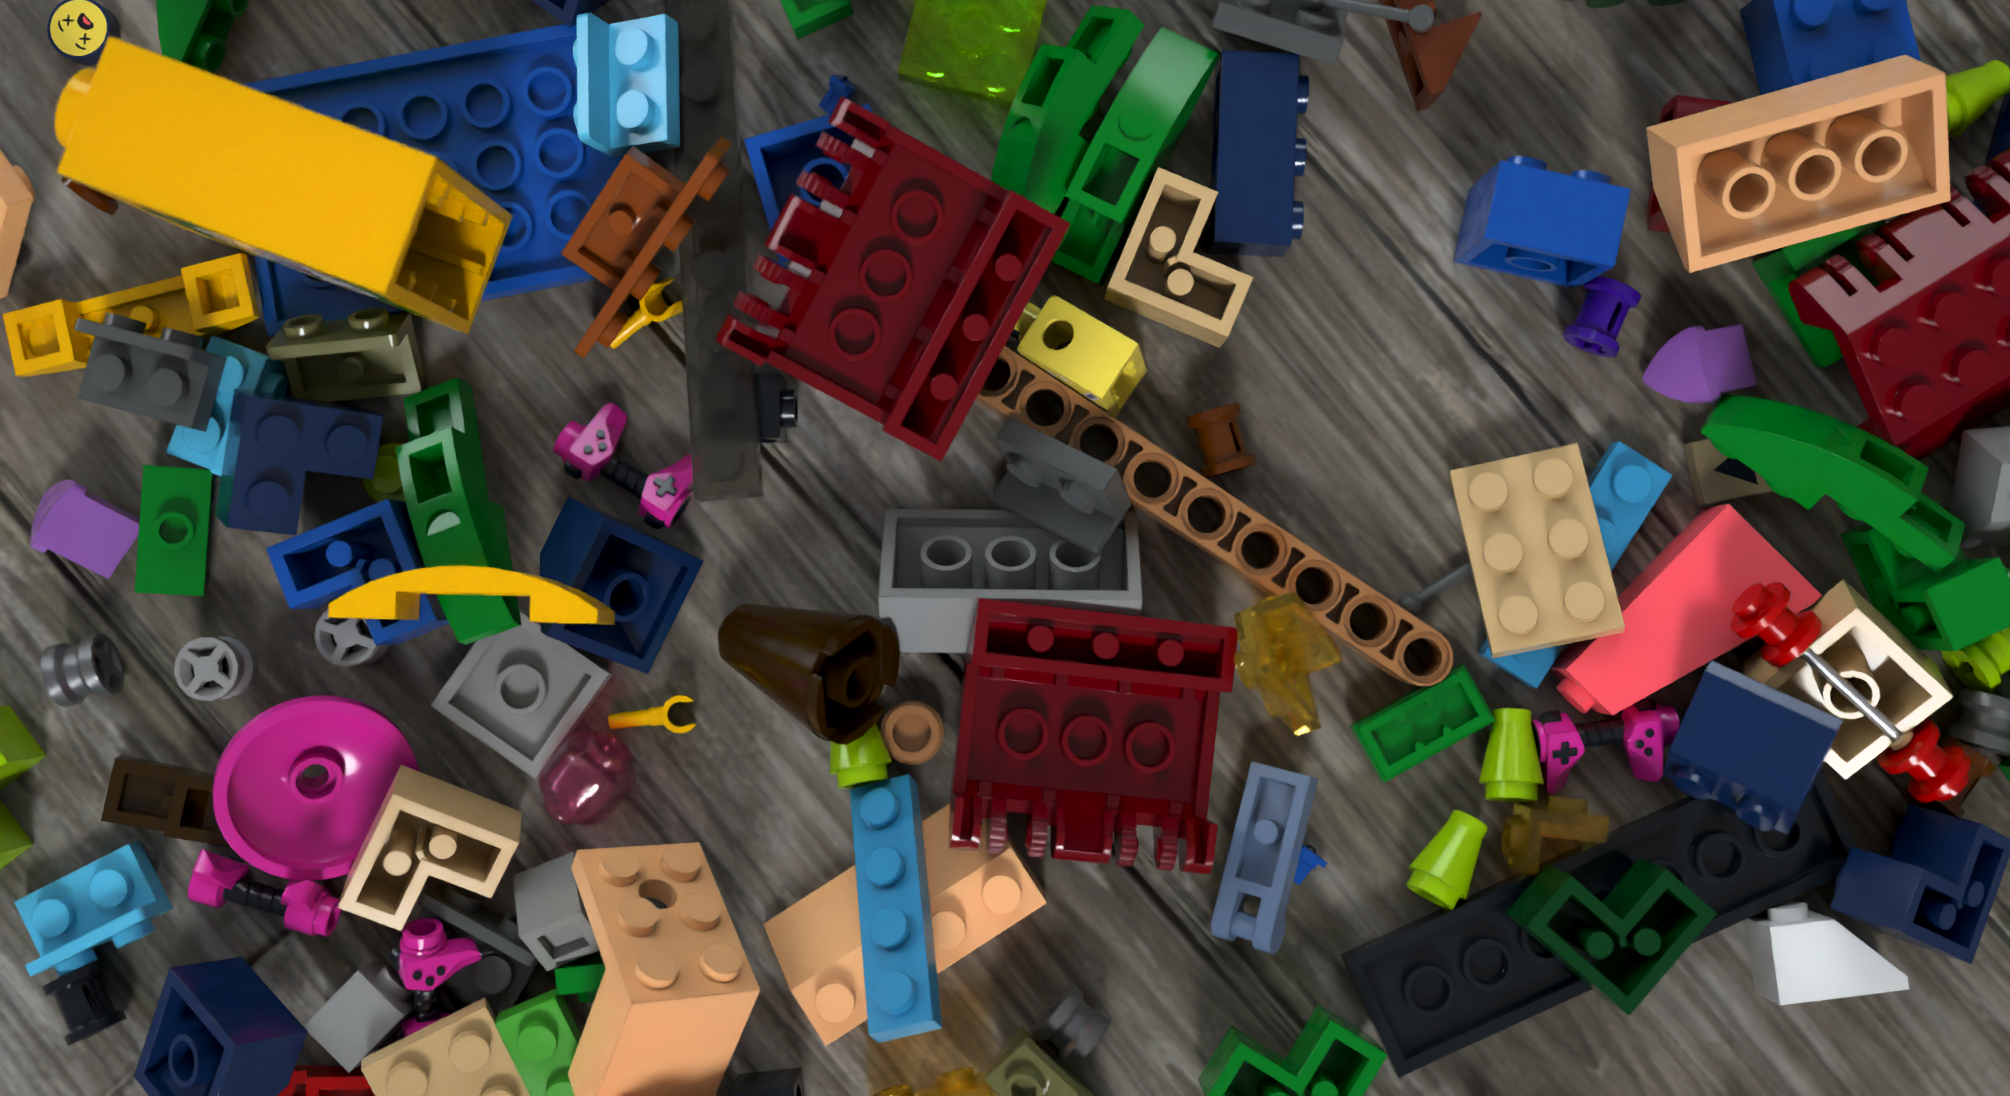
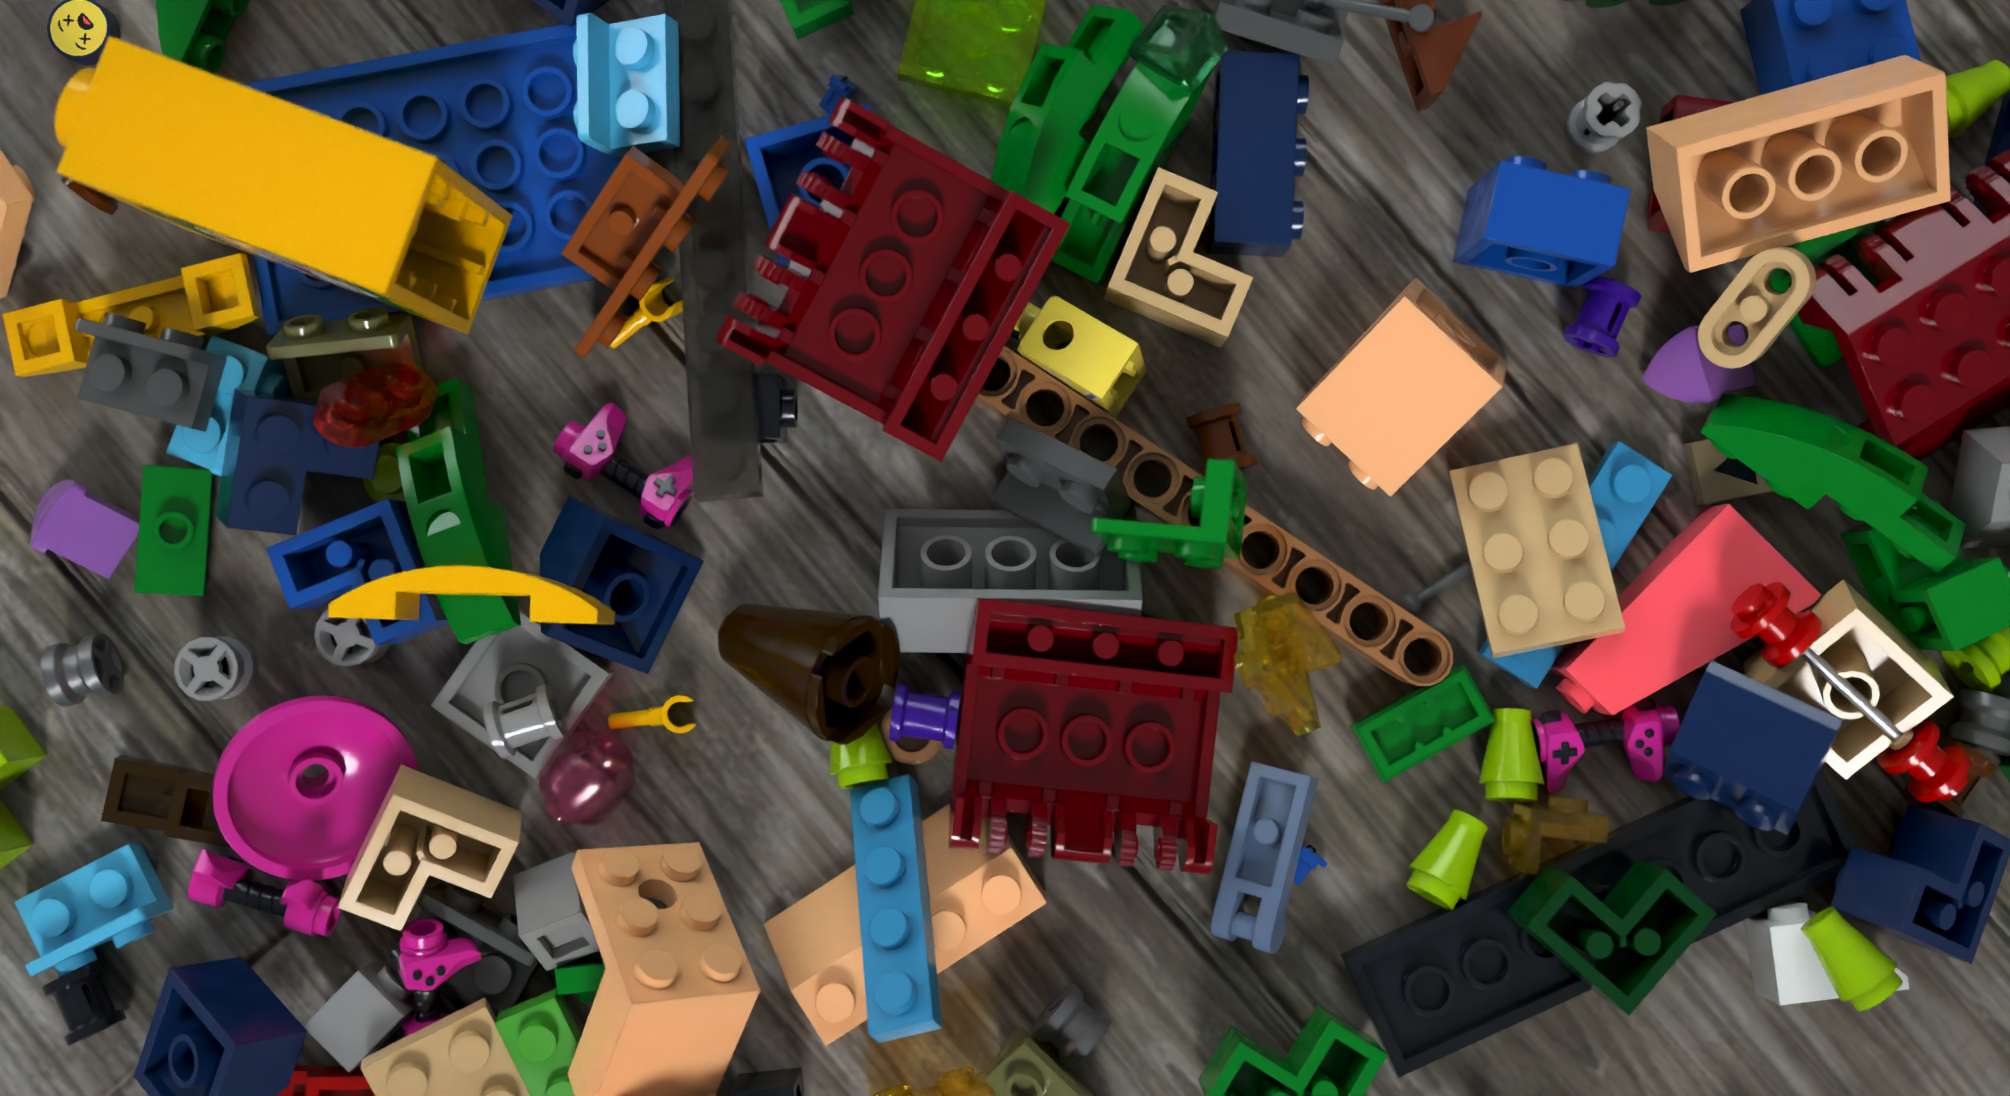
none -> clear red plate [313,362,437,448]
none -> light grey bush [483,683,568,759]
none -> dark purple bush [889,683,962,749]
none -> green bracket [1091,459,1248,569]
none -> clear green slope [1128,5,1227,92]
none -> light nougat slope [1296,277,1508,497]
none -> light grey bush [1566,82,1642,154]
none -> tan plate [1698,247,1816,368]
none -> lime cone [1801,907,1903,1011]

